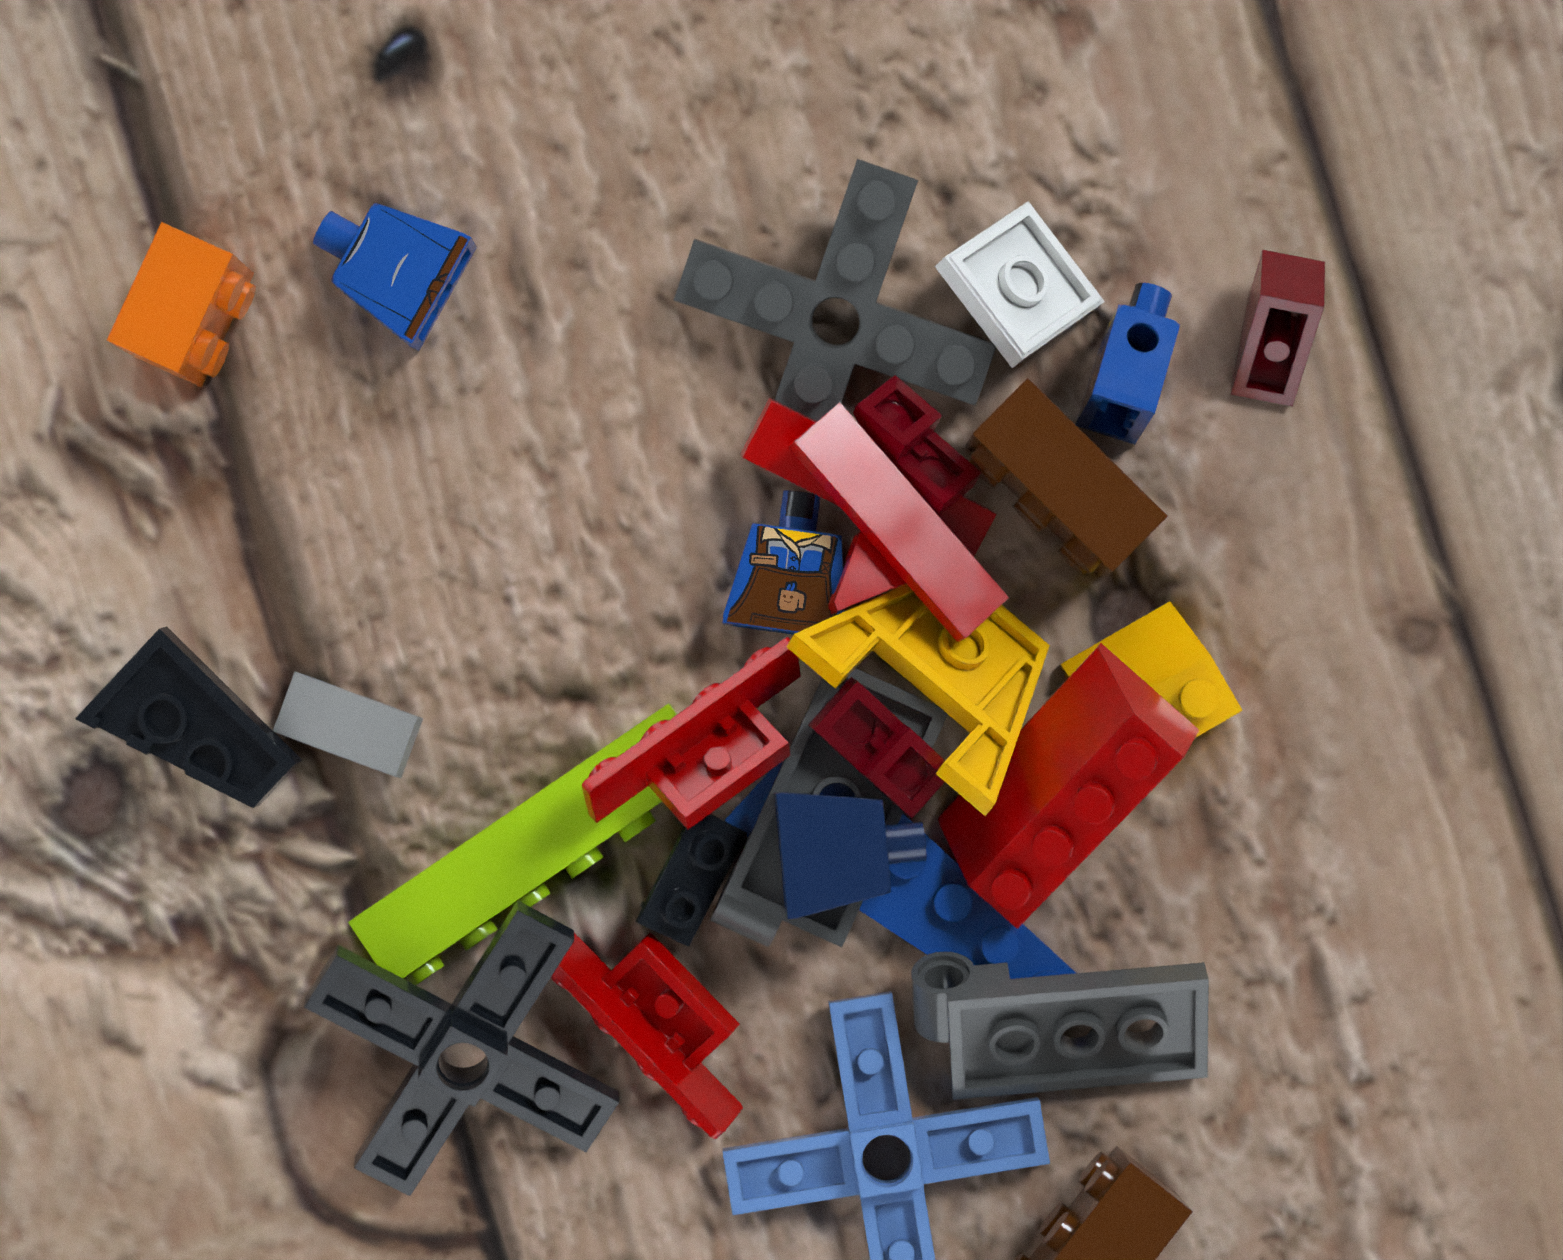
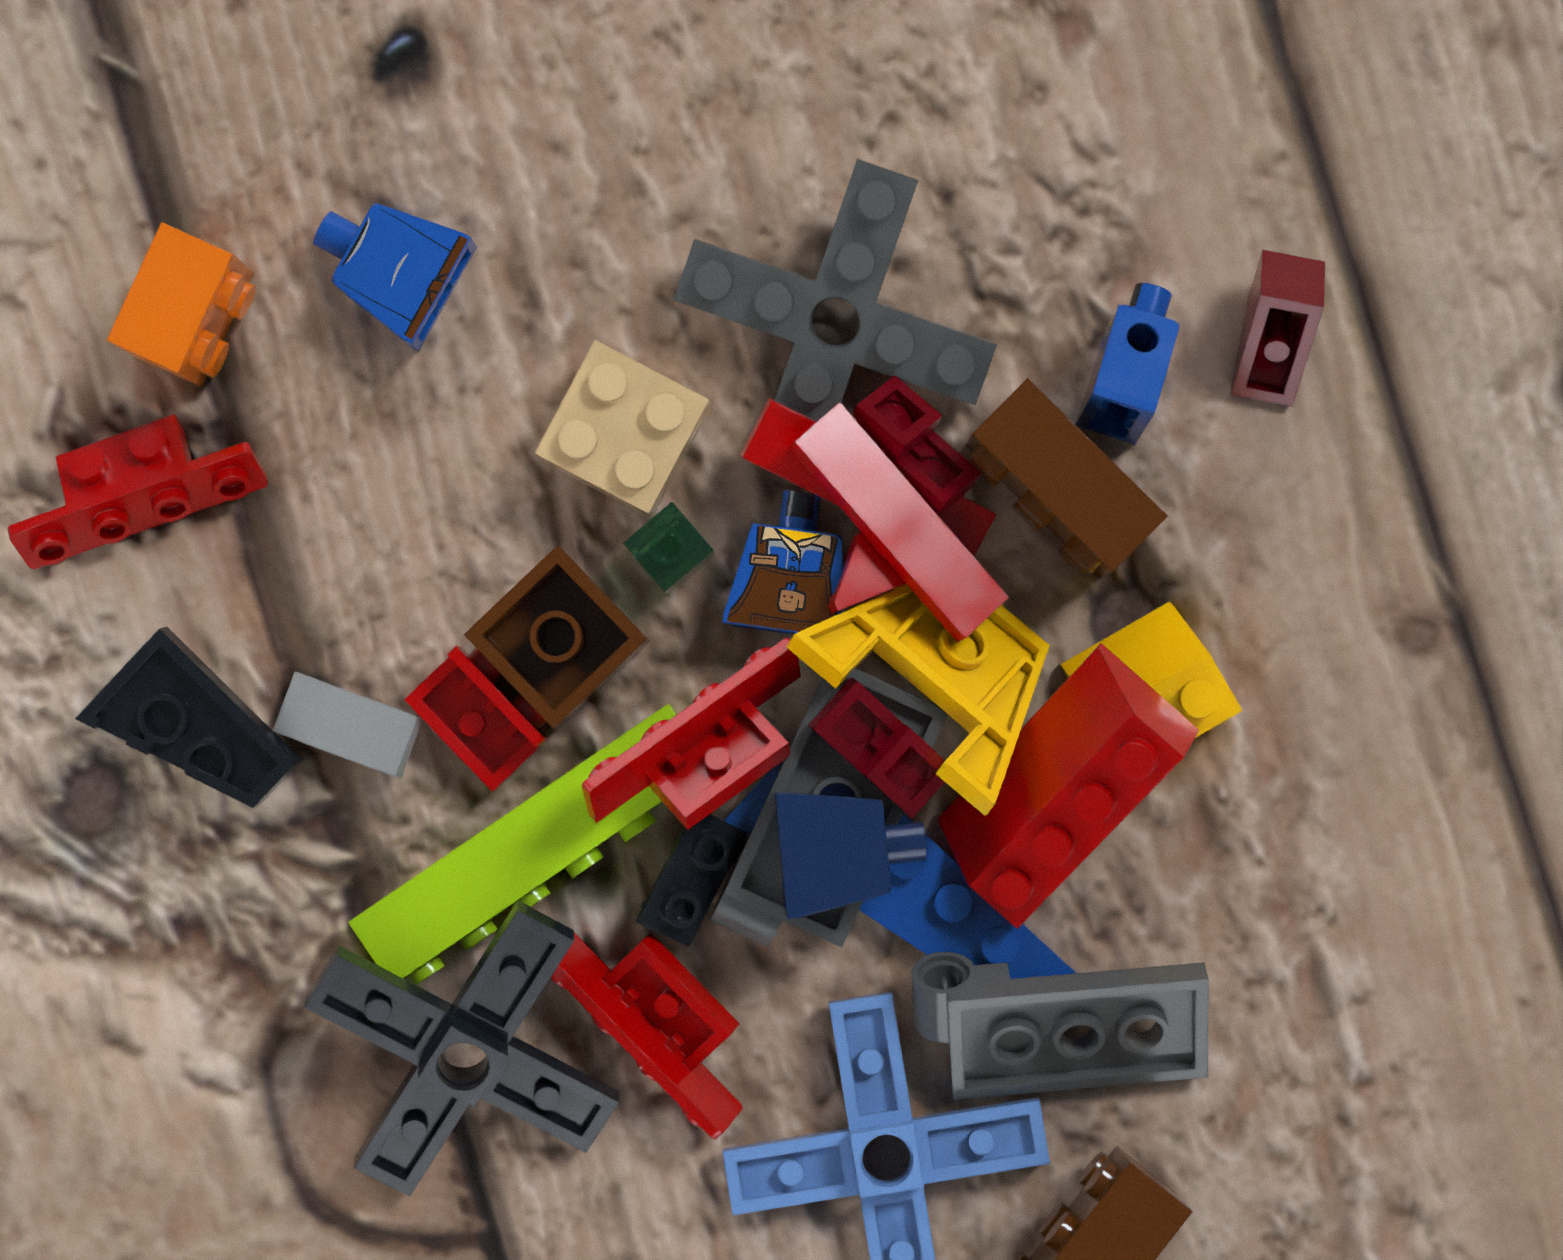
white tile [935,201,1105,369] -> none
none -> red bracket [7,414,268,569]
none -> red bracket [404,645,550,792]
none -> reddish brown brick [464,545,650,729]
none -> tan brick [535,340,711,519]
none -> clear green brick [623,502,715,596]

